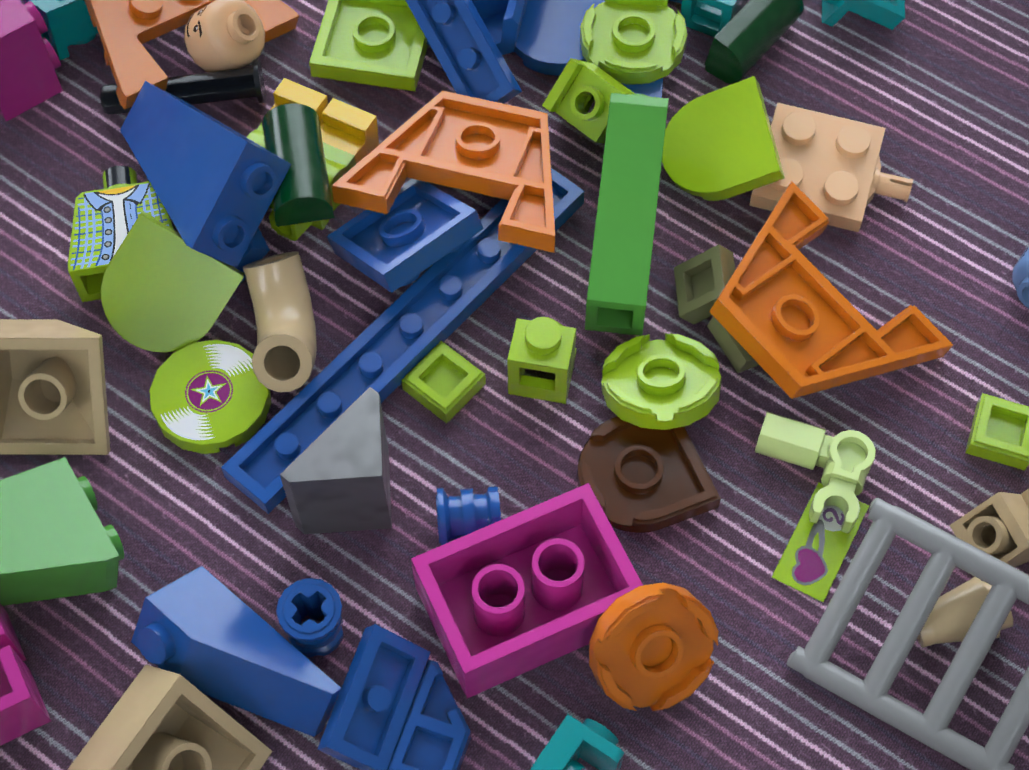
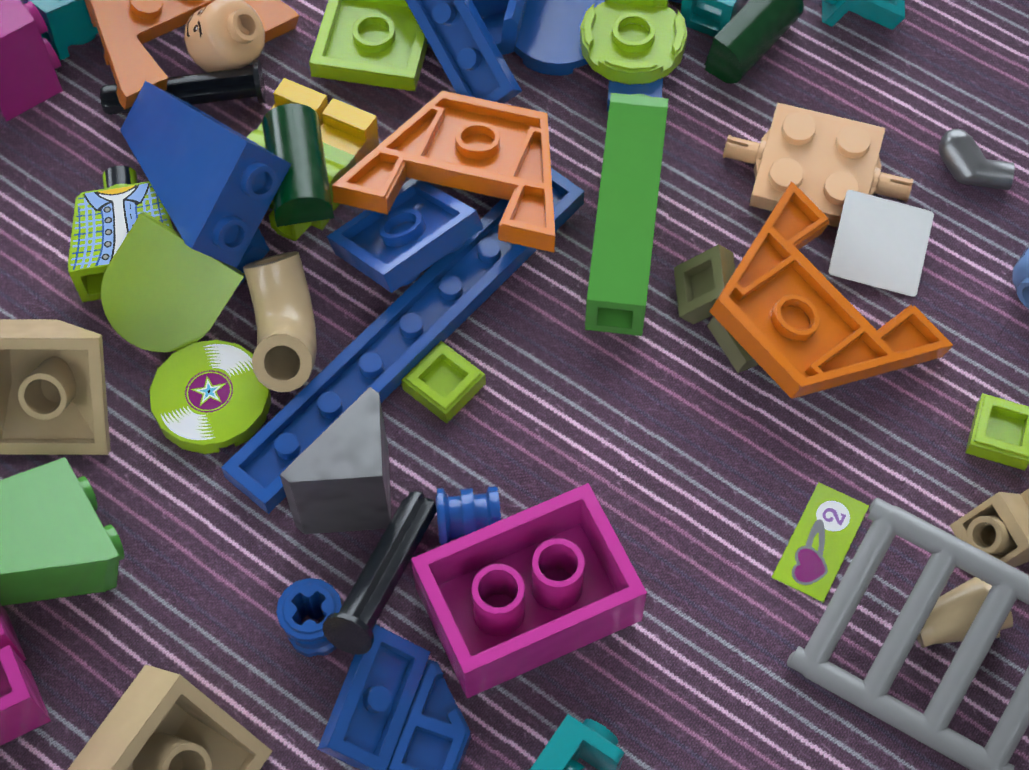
blue slope [131,566,341,737] -> none
lime brick [507,317,577,404] -> none
lime brick [542,58,635,144] -> none
reddish brown tile [577,416,721,533] -> none
orange tile [589,582,719,711] -> none
lime tile [601,333,721,430] -> none
lime tile [662,76,785,201] -> none
yellowish green bar [755,411,876,533] -> none
none -> black axle [323,491,437,655]
none -> white sticker [828,190,934,297]
none -> flat silver arm [939,129,1015,190]

